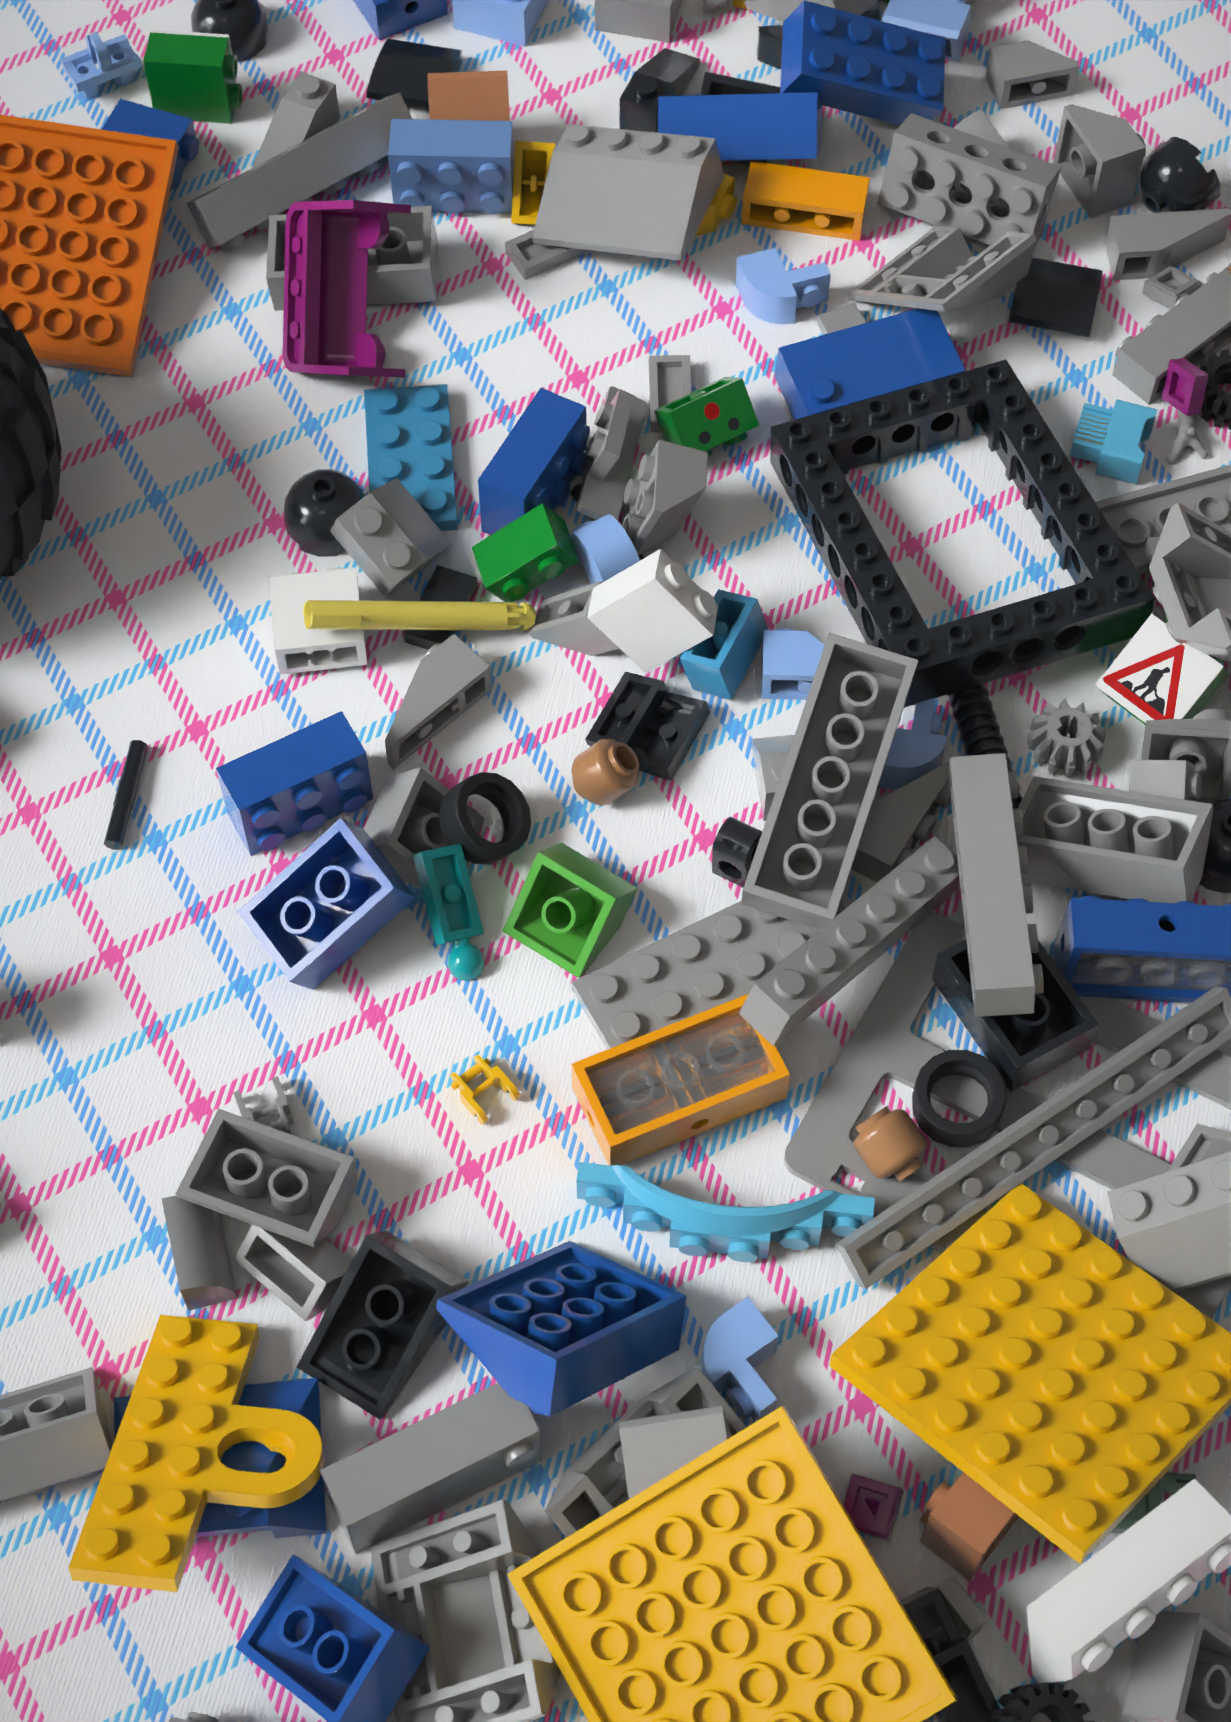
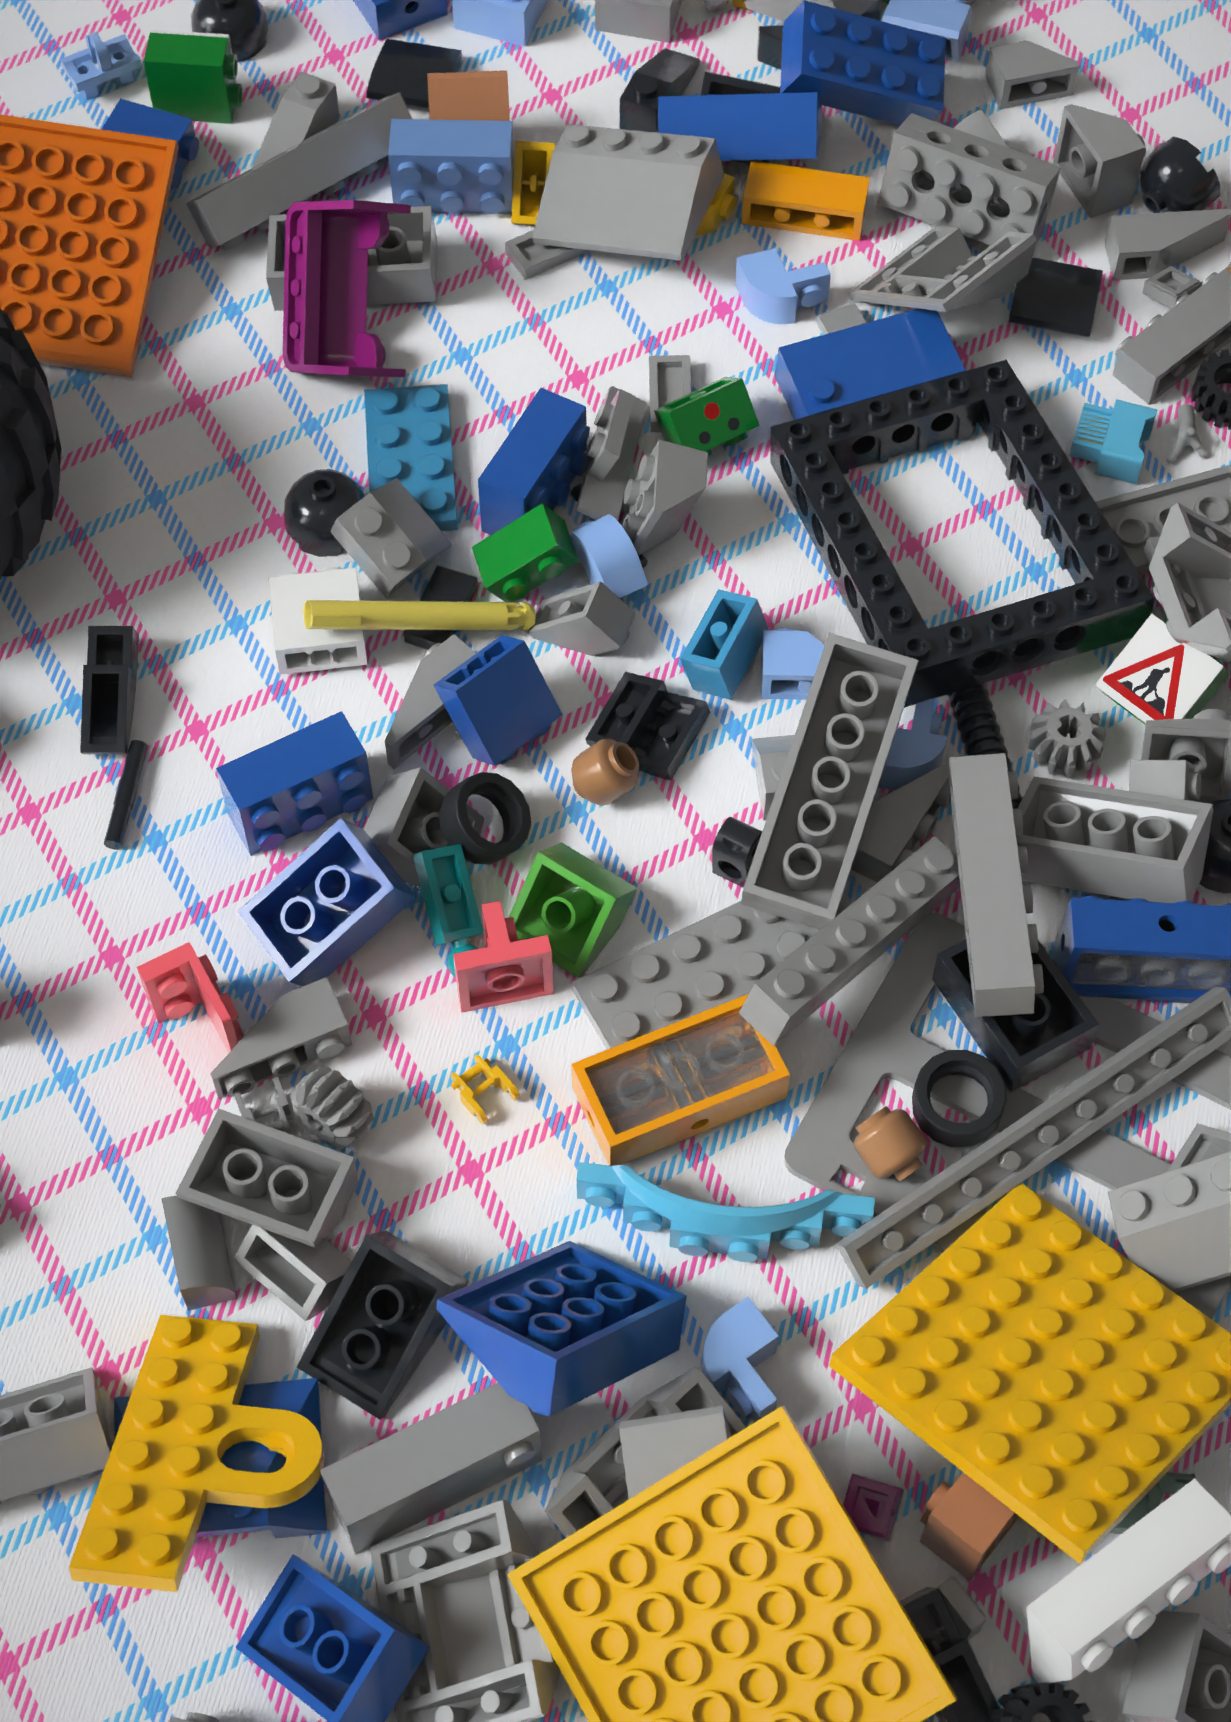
white brick [587,549,718,673] -> none
magenta plate [1162,358,1209,416] -> none
none -> black slope [80,626,139,754]
none -> coral bracket [137,942,244,1052]
none -> light grey slope [210,977,352,1099]
none -> light grey gear [290,1066,374,1149]
none -> blue brick [434,635,563,766]
none -> coral bracket [453,901,554,1013]

